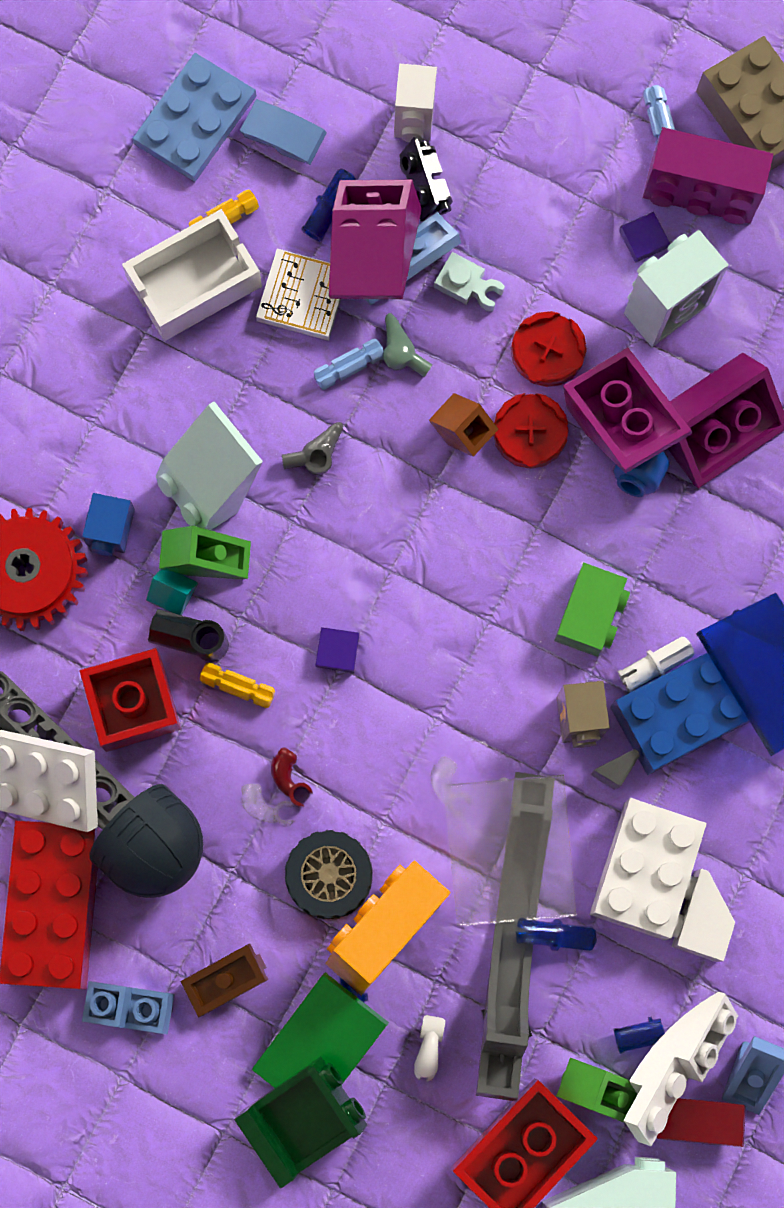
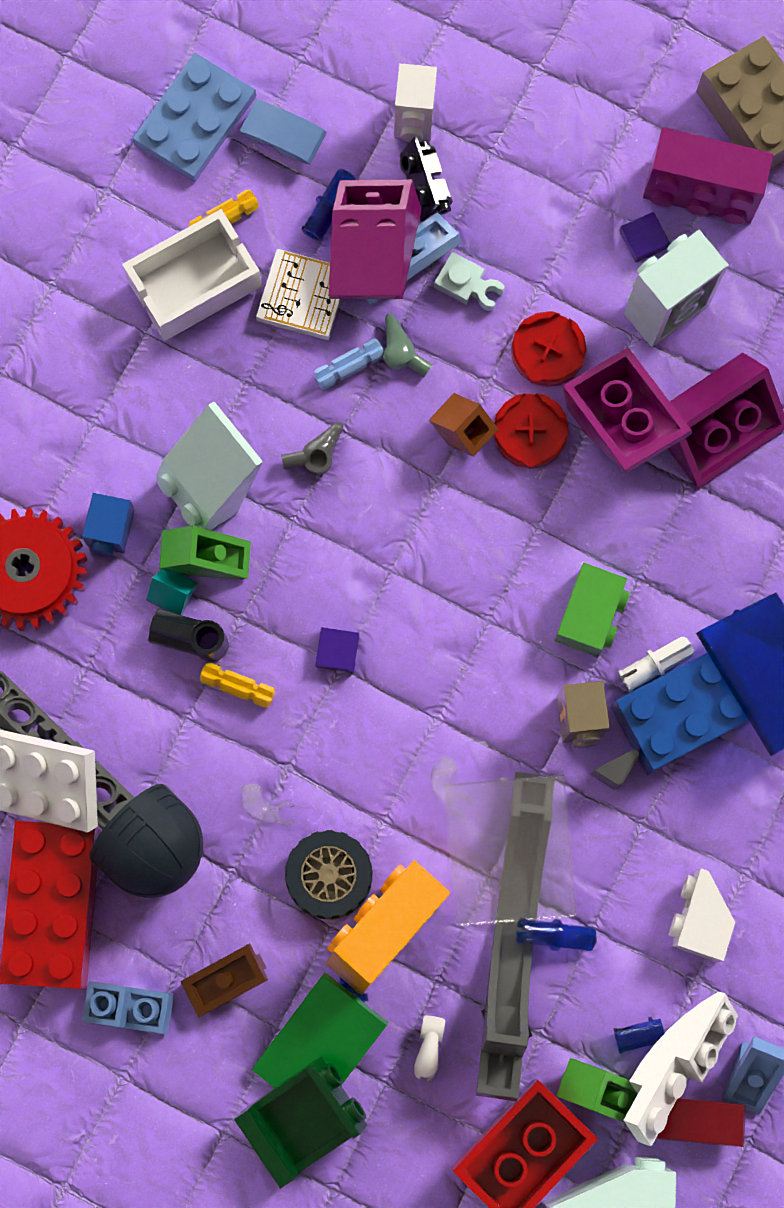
red brick [79,648,182,752] -> none
dark red arm [271,747,313,808] -> none
white brick [589,798,707,940] -> none
blue head [613,451,670,497] -> none
light blue axle [643,85,675,145] -> none

